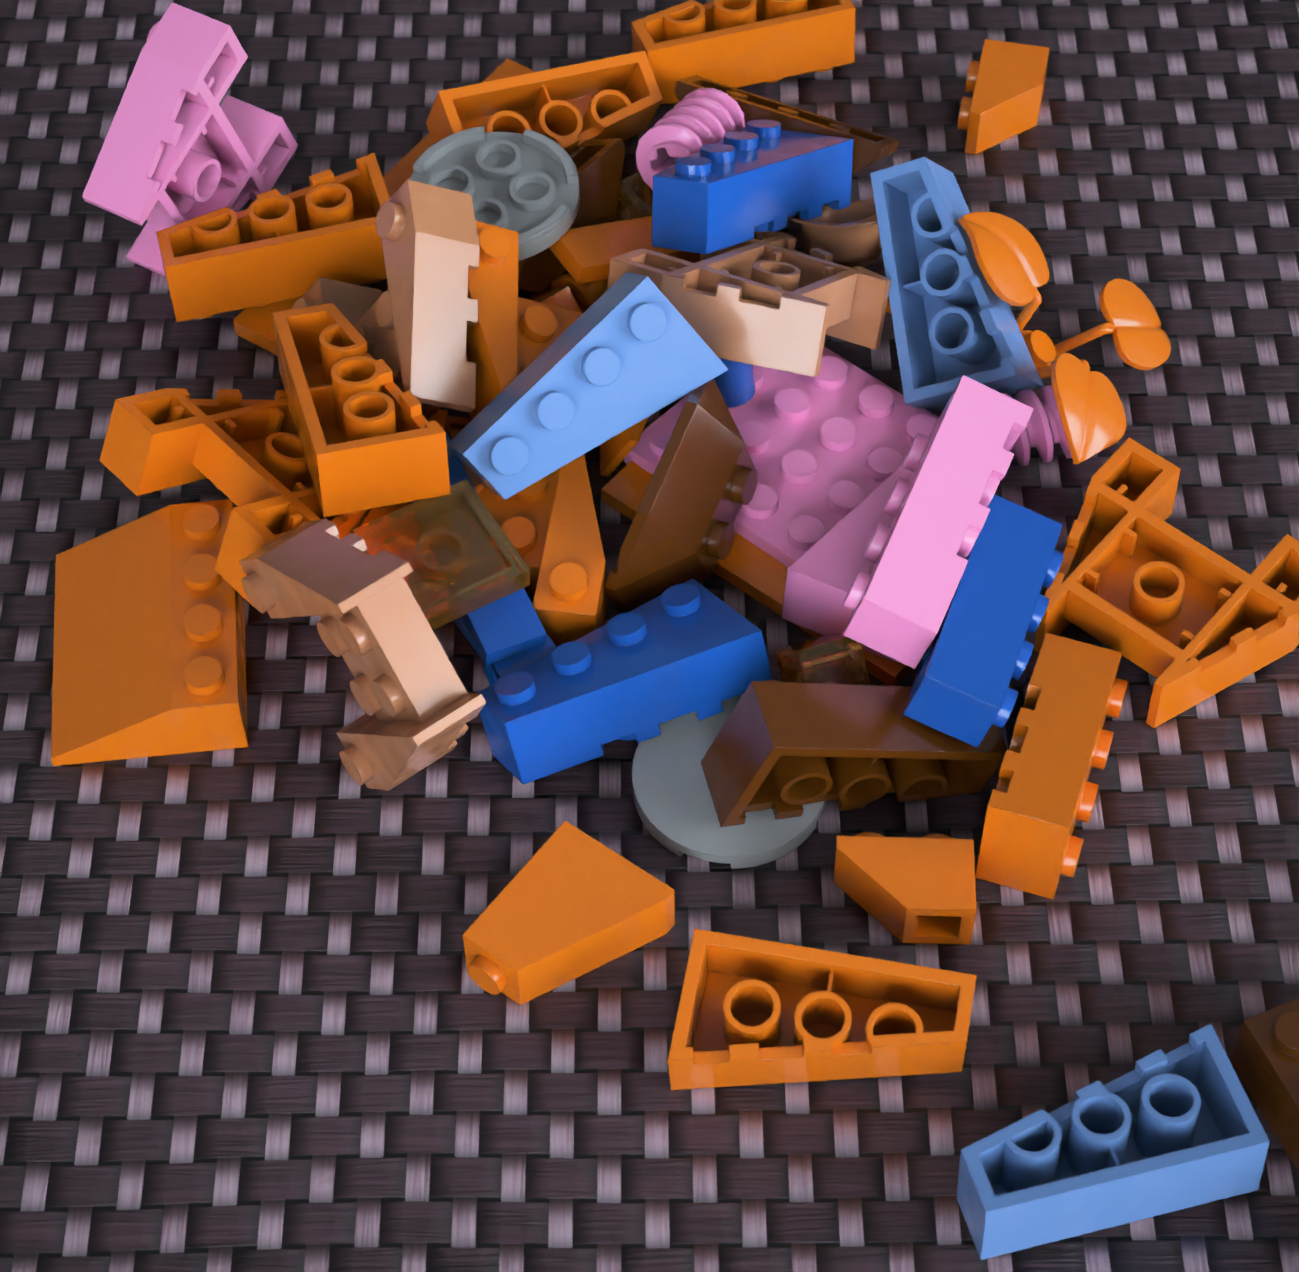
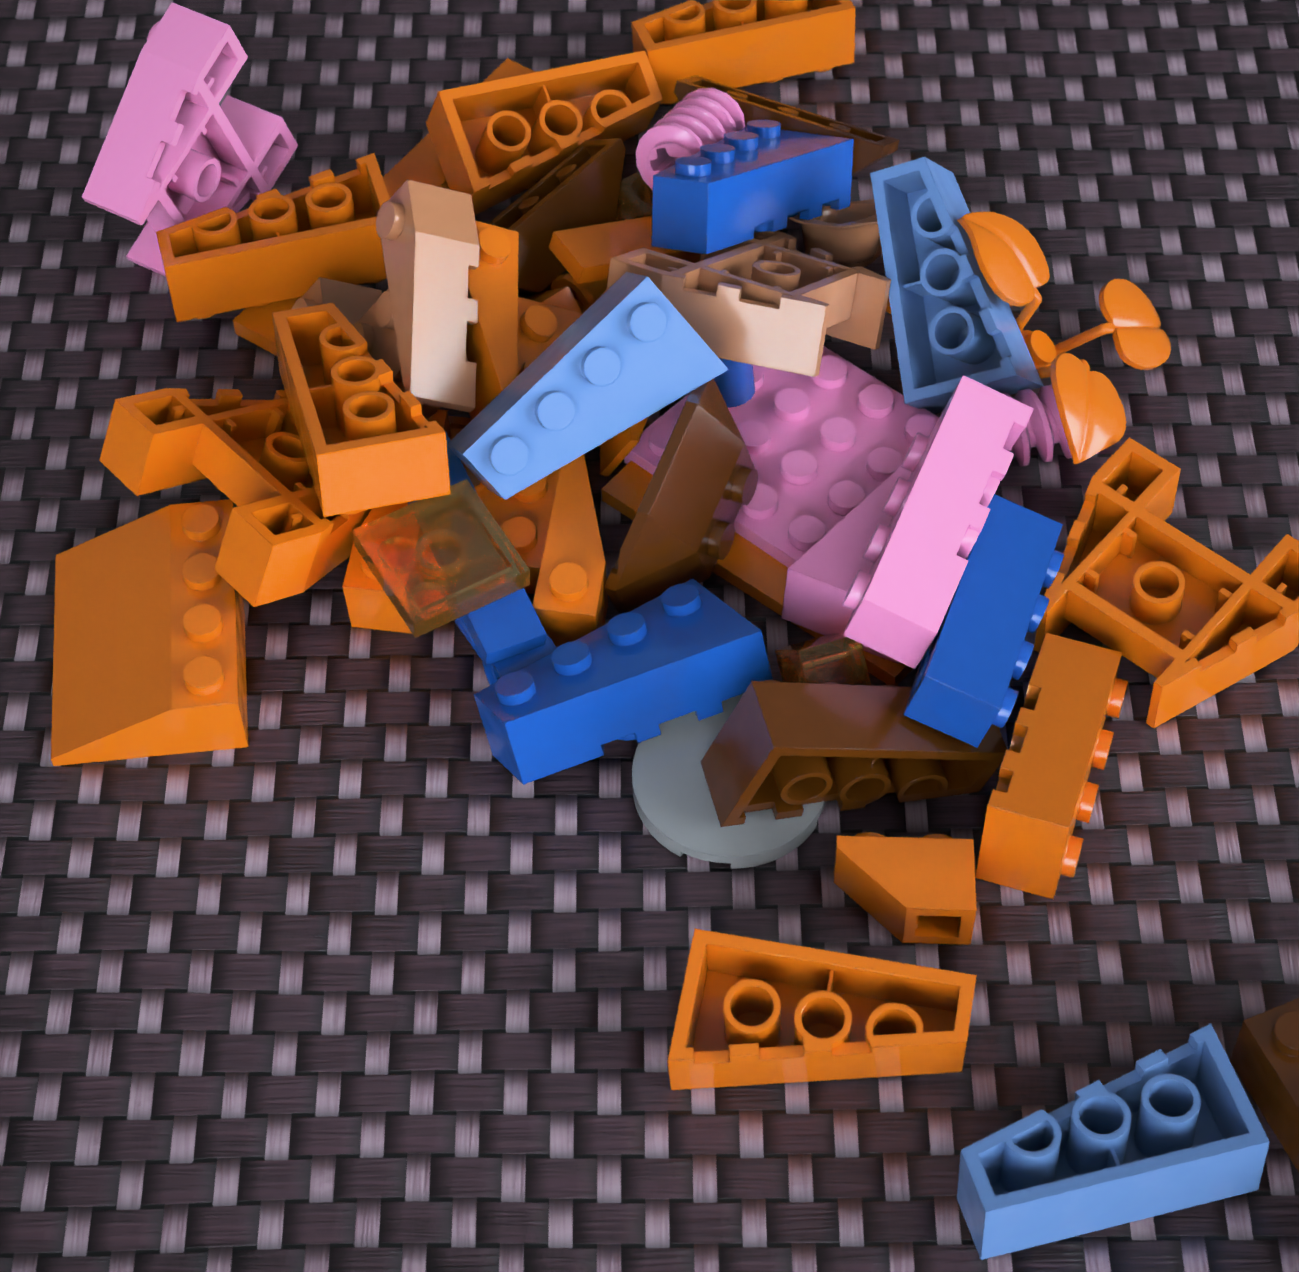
nougat wedge [239,519,486,791] -> none
light grey tile [409,126,580,261] -> none
orange slope [463,821,675,1005] -> none
orange slope [957,39,1050,155] -> none

